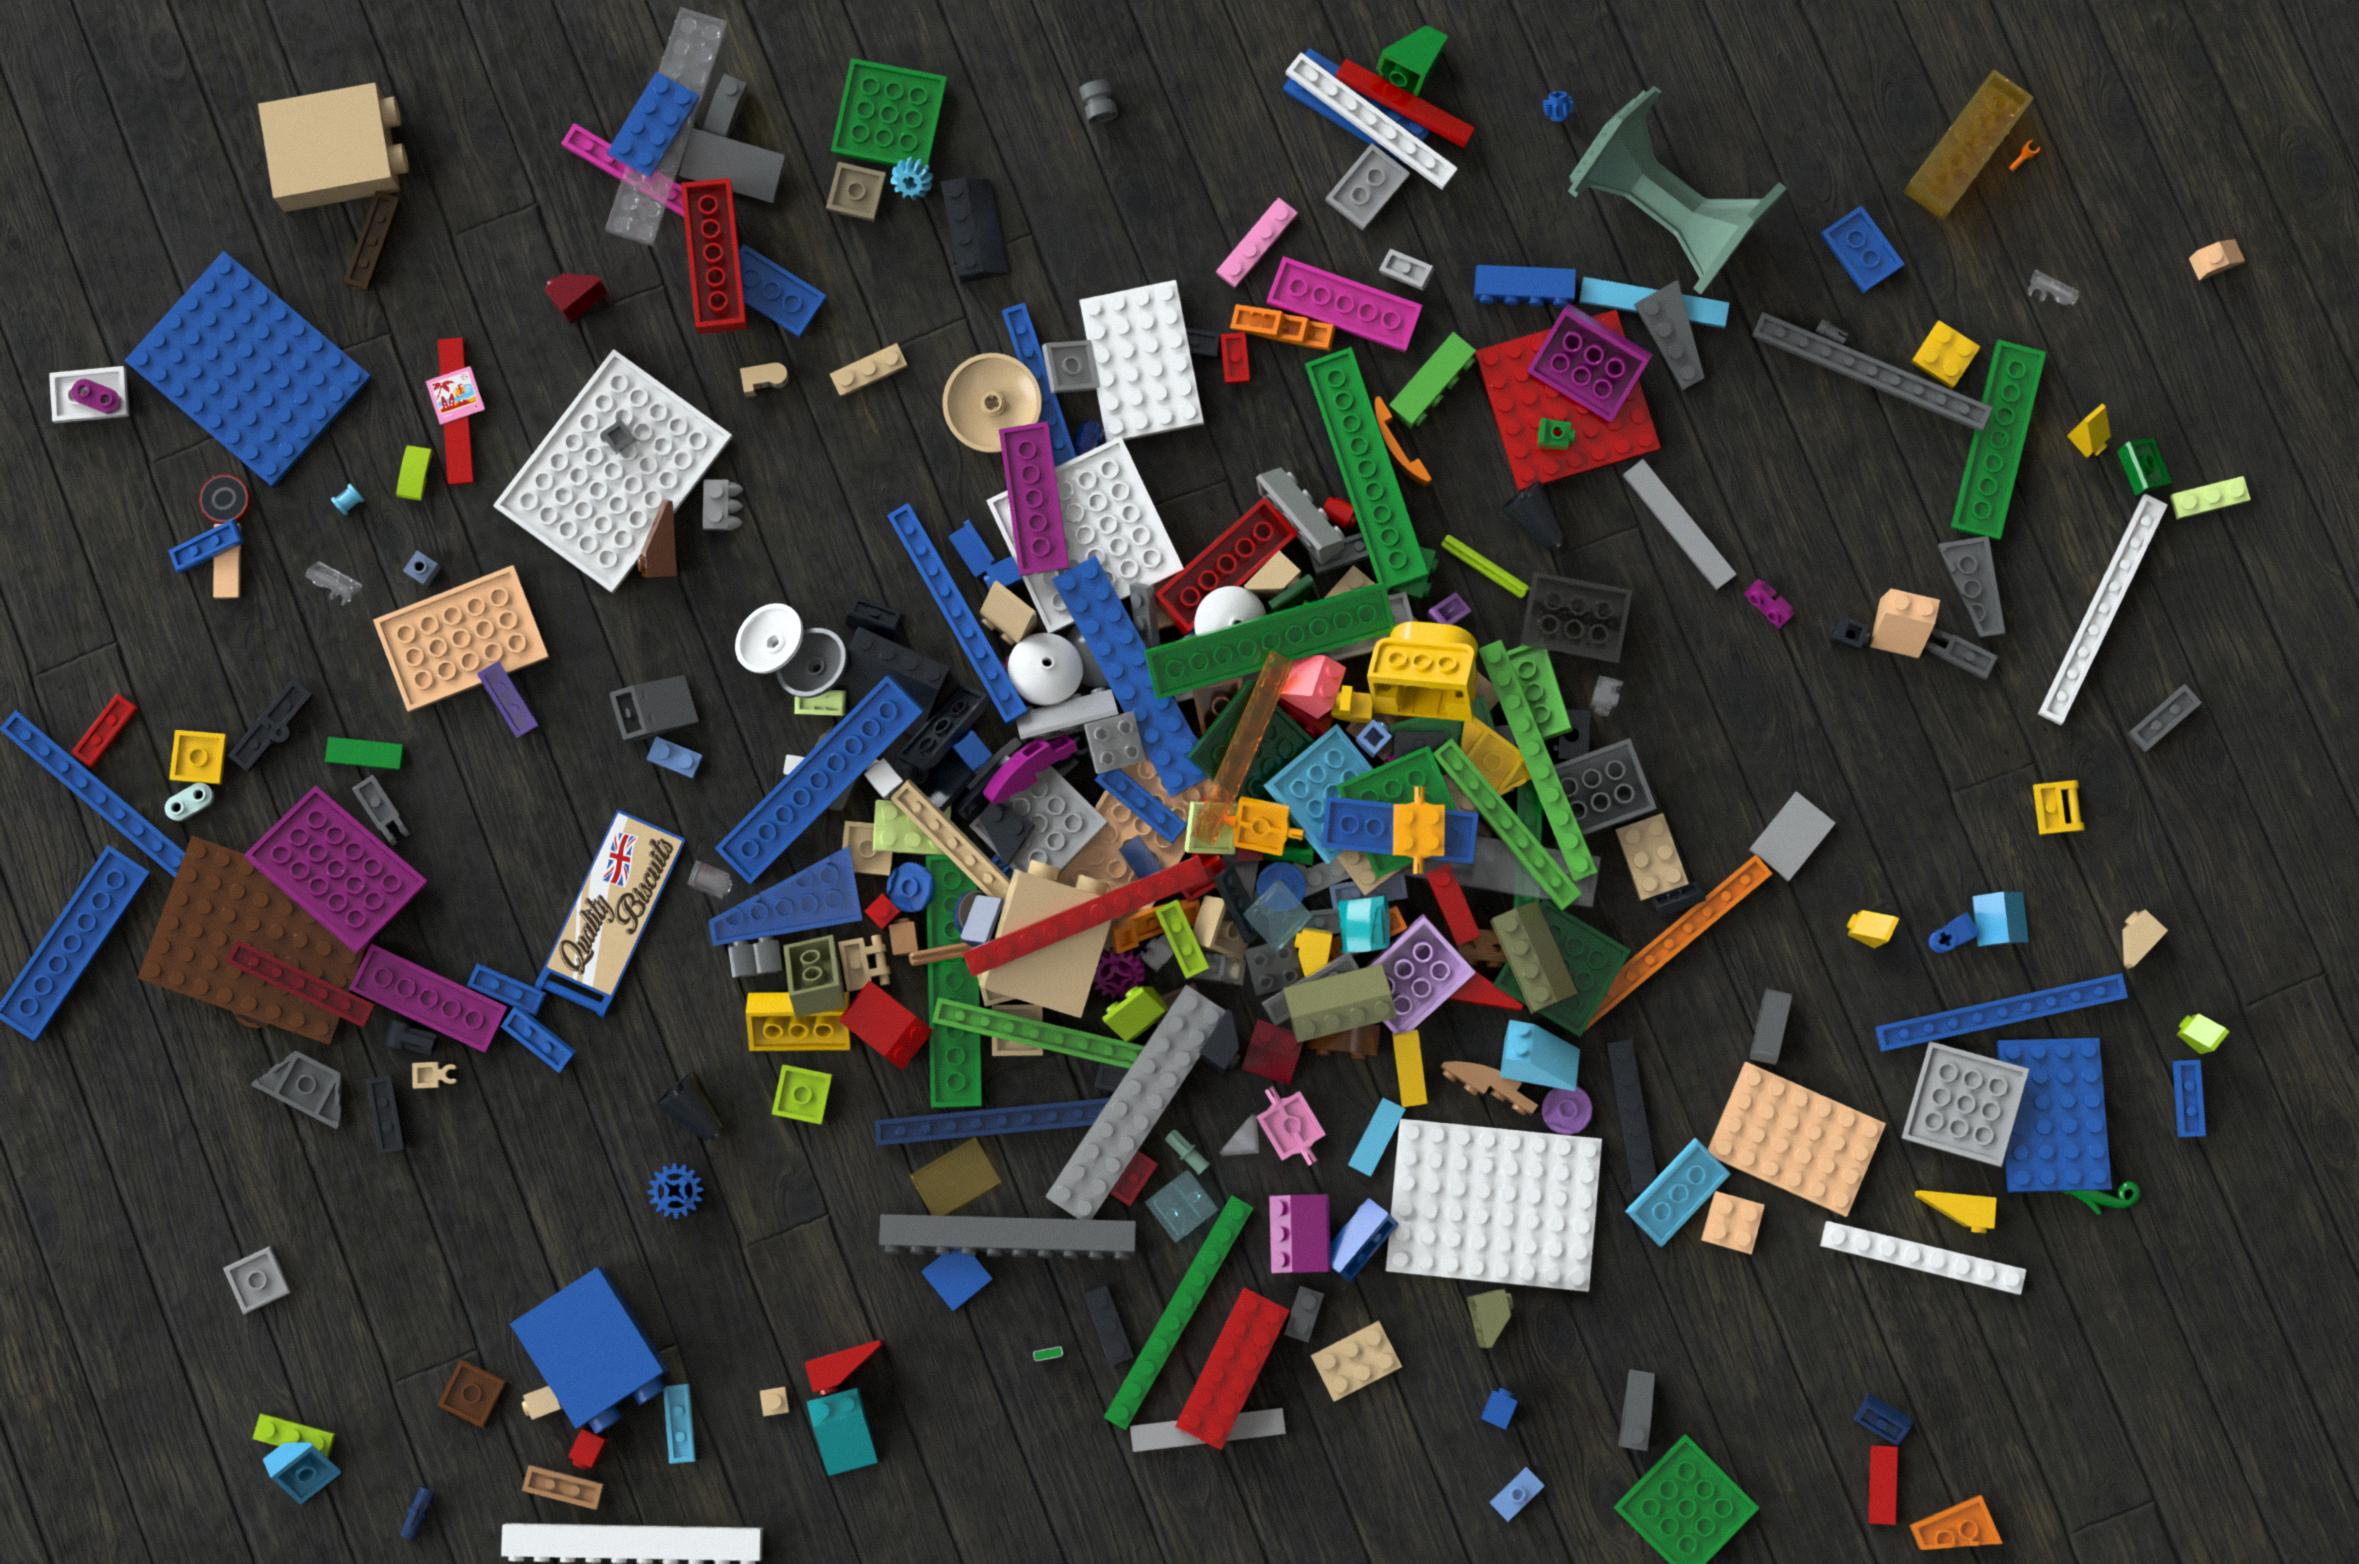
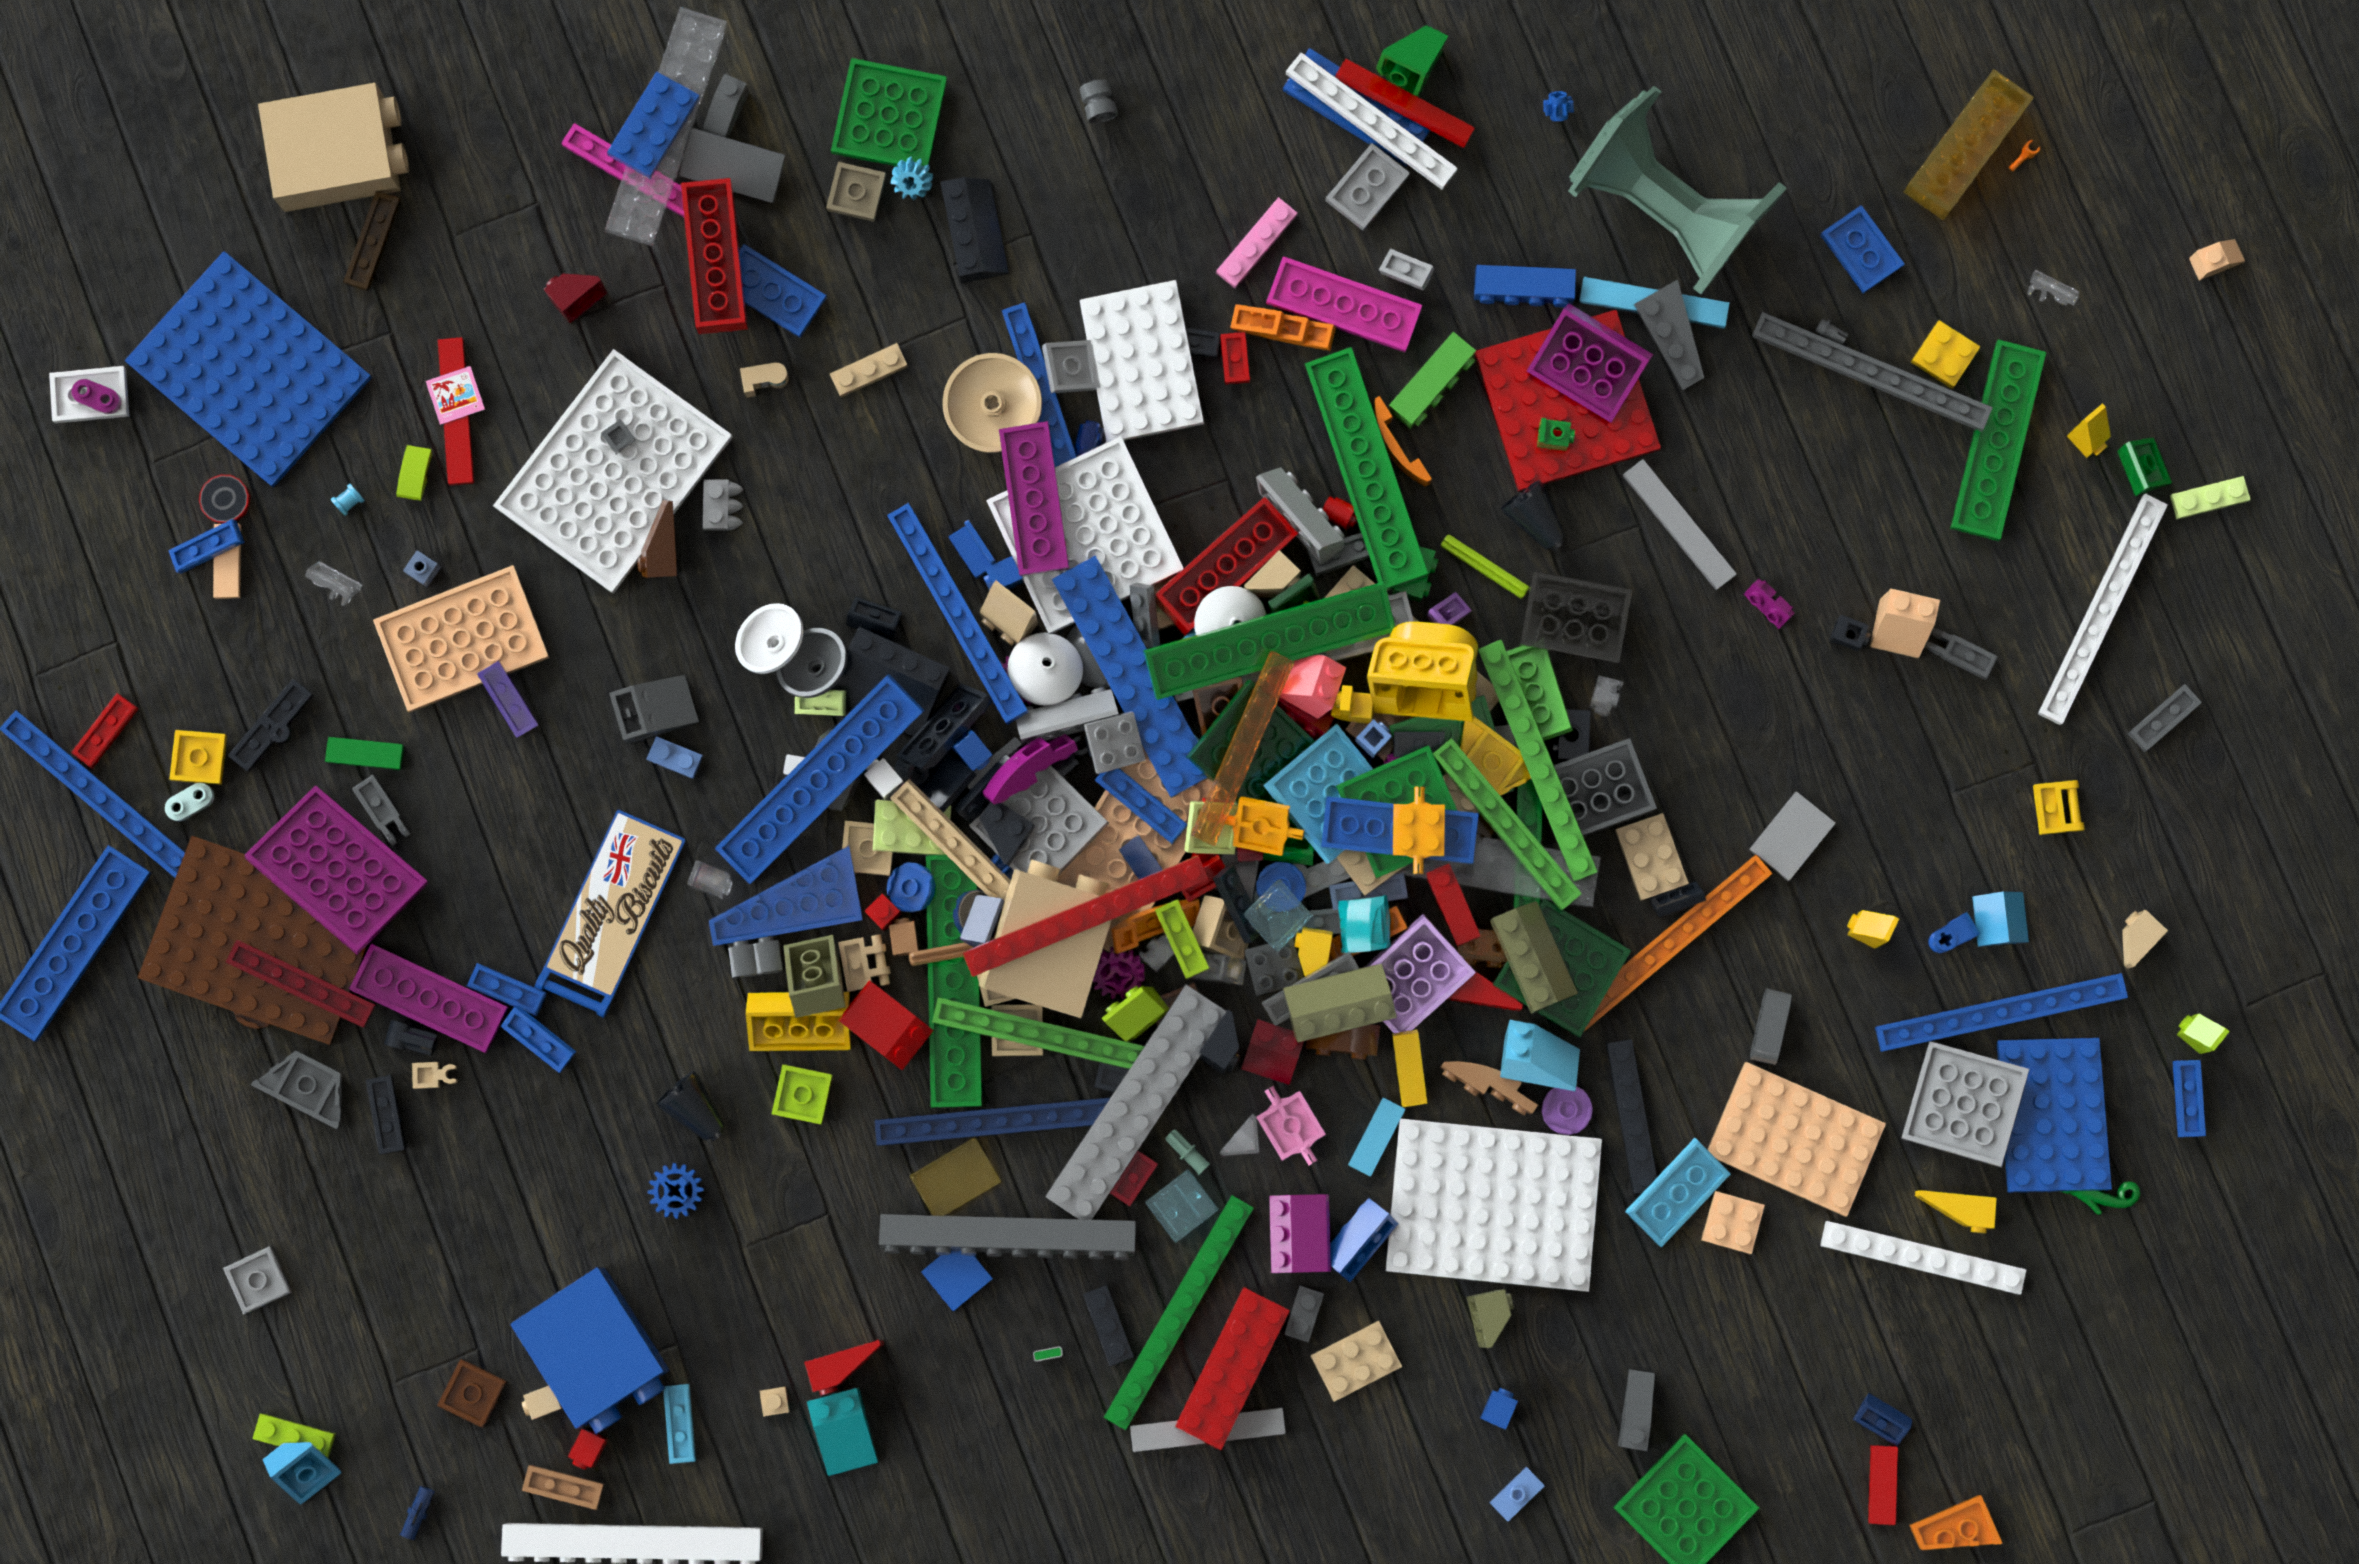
dark grey wing [1938,536,2005,638] -> none

